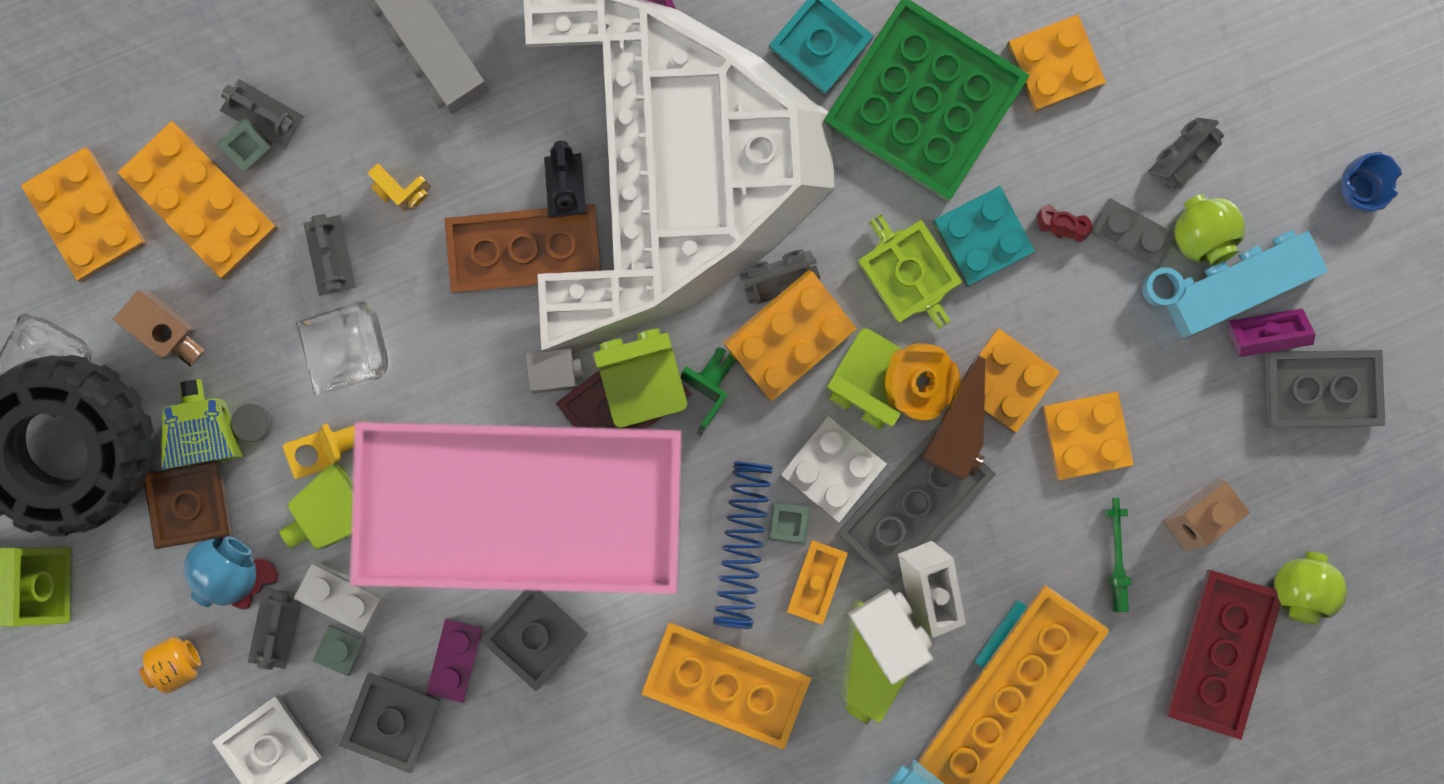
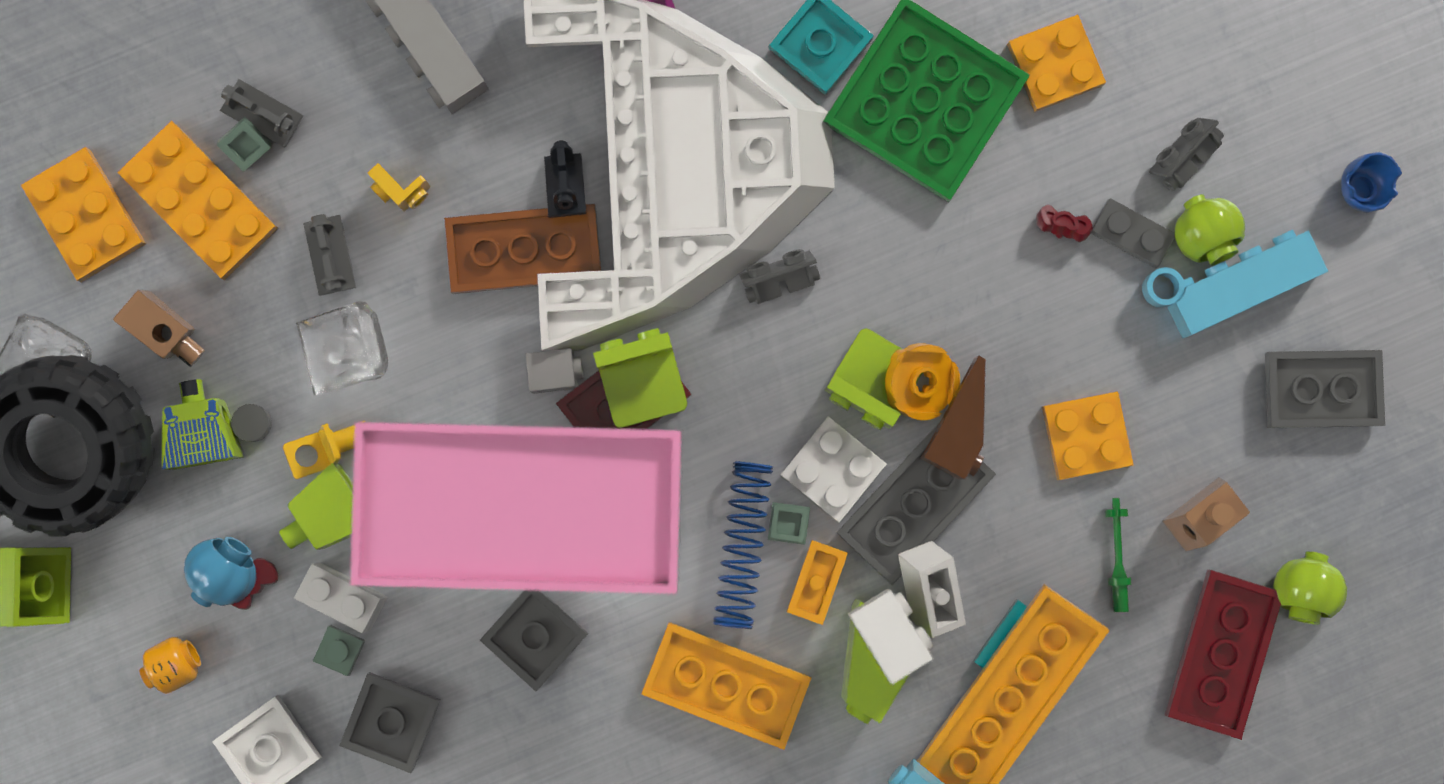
reddish brown plate [144,461,233,549] -> none
dark grey hinge [248,587,300,670] -> none
magenta plate [426,619,484,703] -> none
green bracket [680,347,737,436] -> none
light orange plate [723,270,857,402] -> none
lime plate [857,214,962,330] -> none
teal plate [933,185,1035,287] -> none
light orange plate [960,328,1060,434] -> none
magenta plate [1228,308,1316,357] -> none

